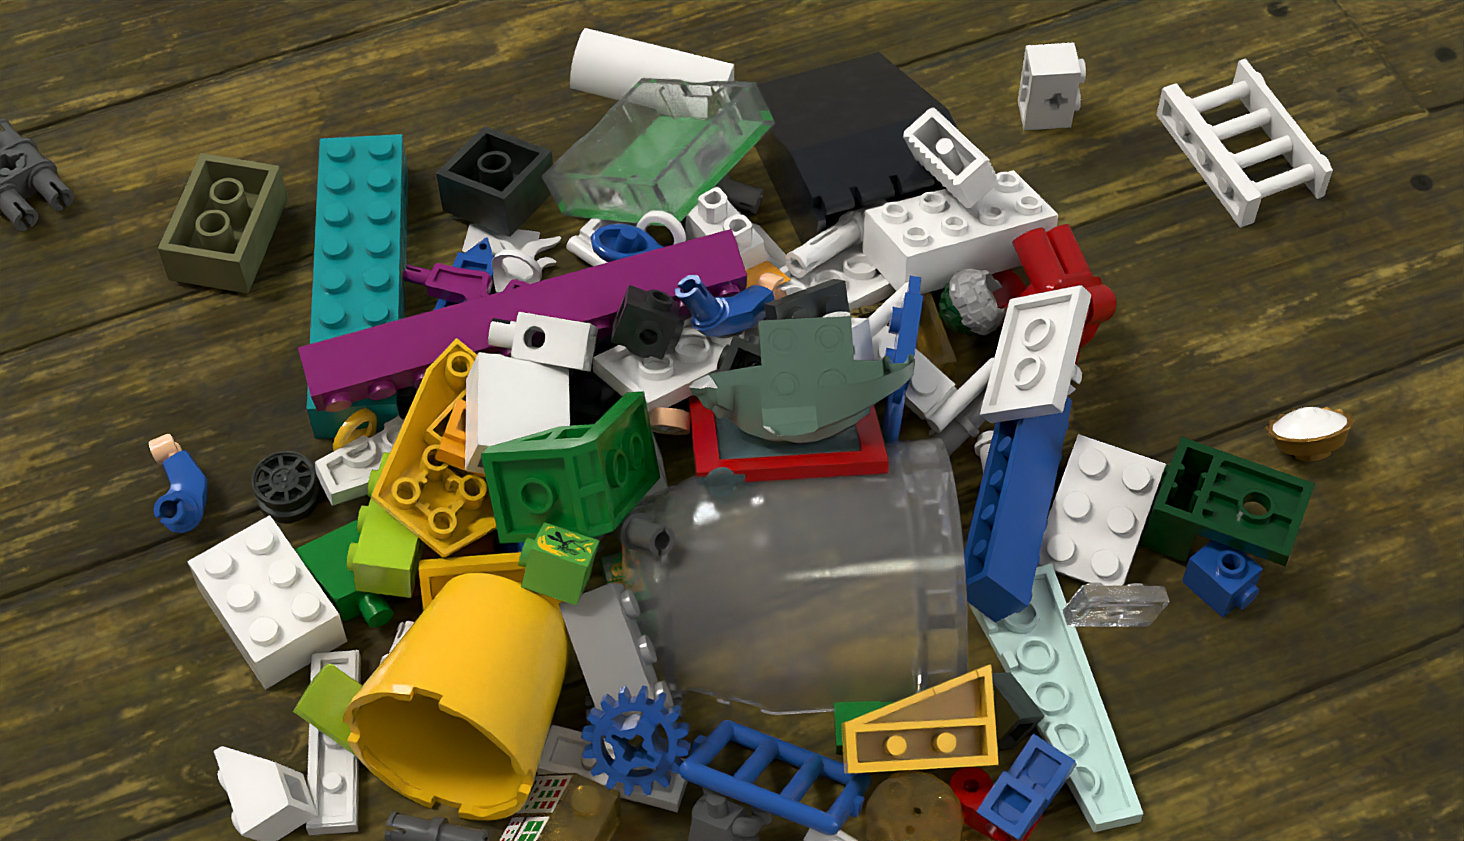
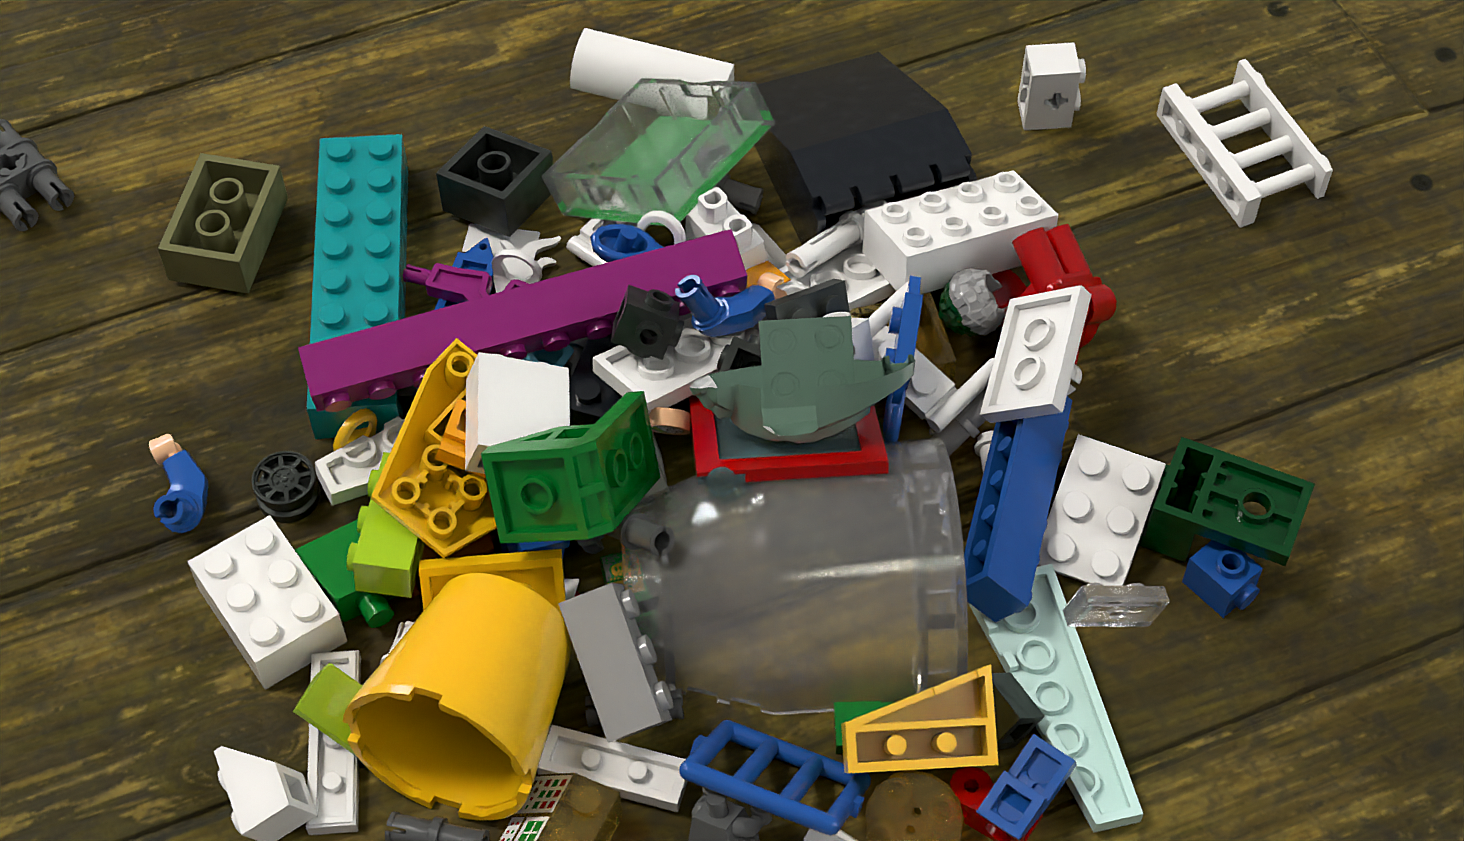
white torso [488,312,598,372] -> none
bright green brick [518,522,599,606] -> none
blue gear [581,685,691,796] -> none
white brick [903,108,999,208] -> none
piece [1265,407,1355,461] -> none

